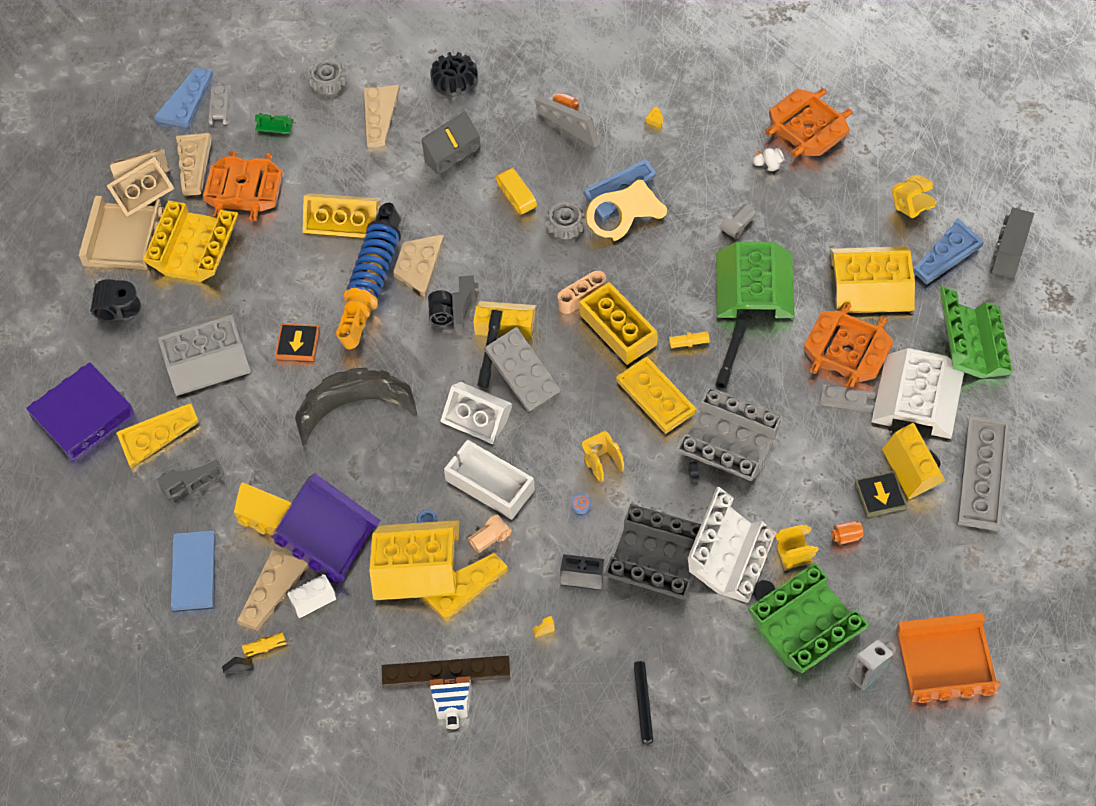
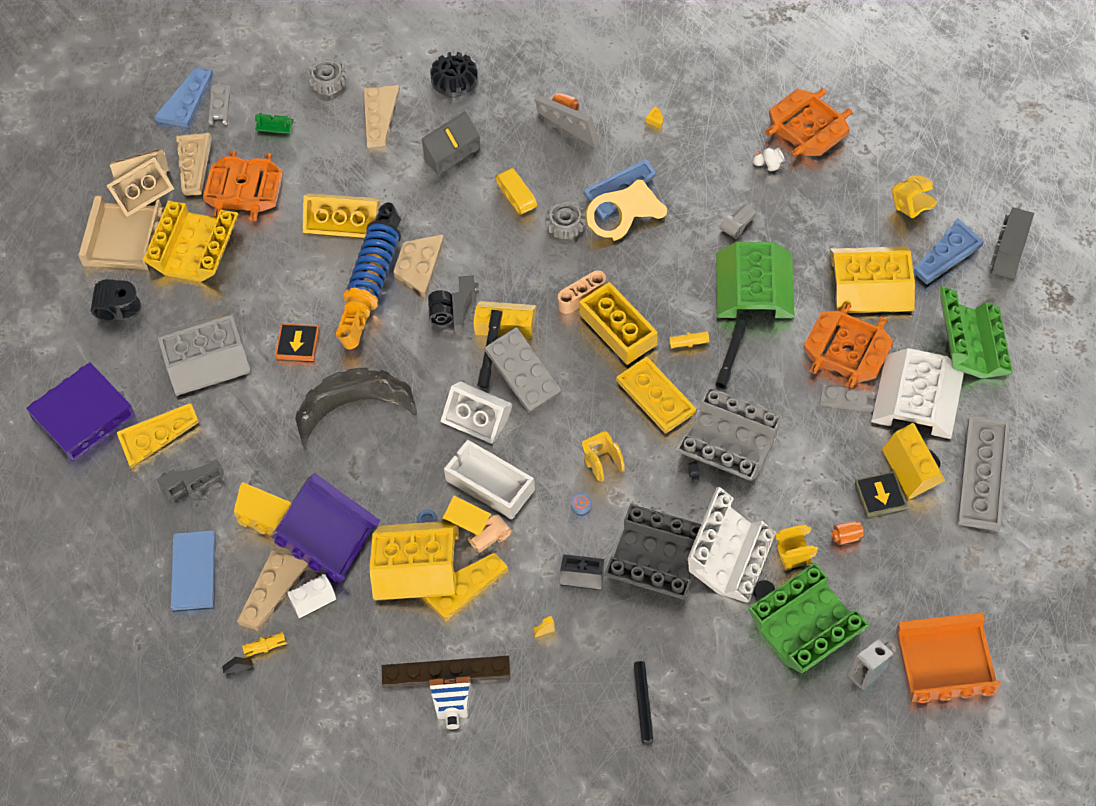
none -> yellow panel [441,496,491,536]

